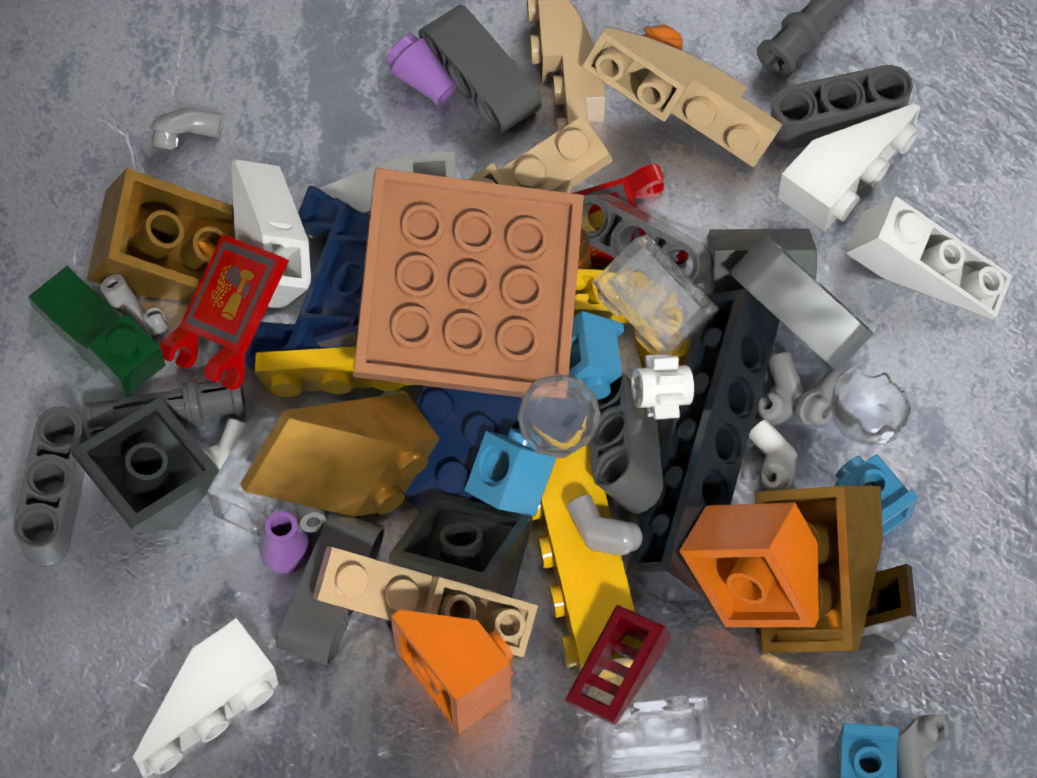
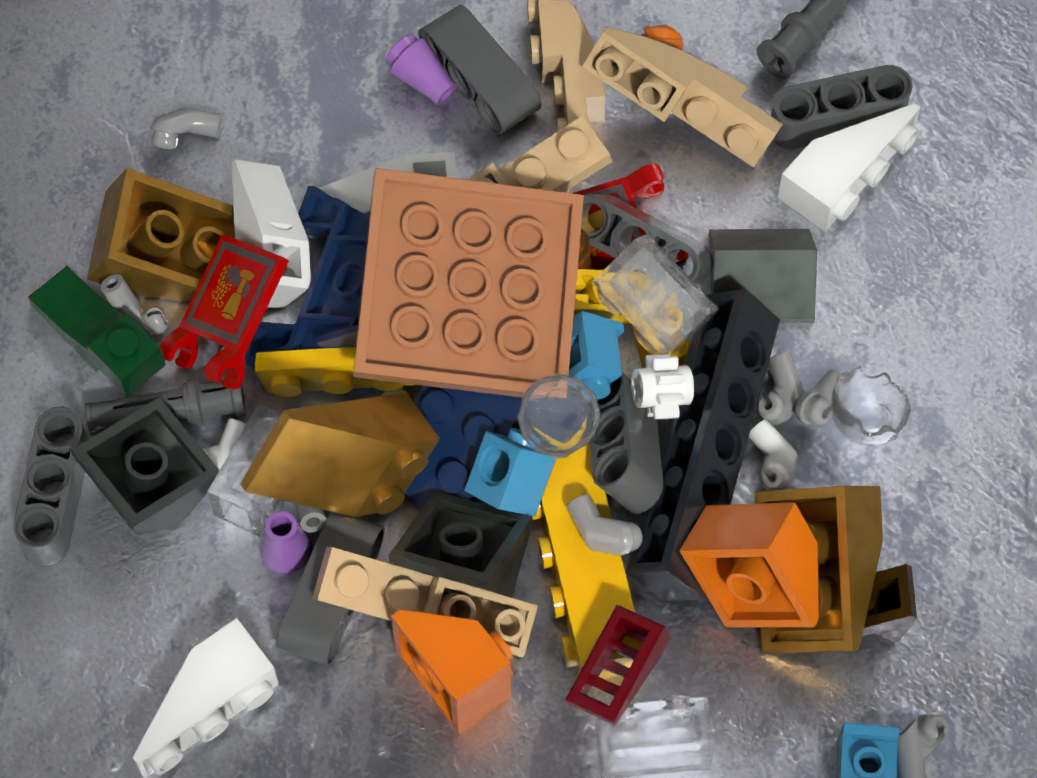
beam [730,234,874,371] -> none
dark azure brick [835,454,919,537] -> none
white slope [845,196,1013,319] -> none

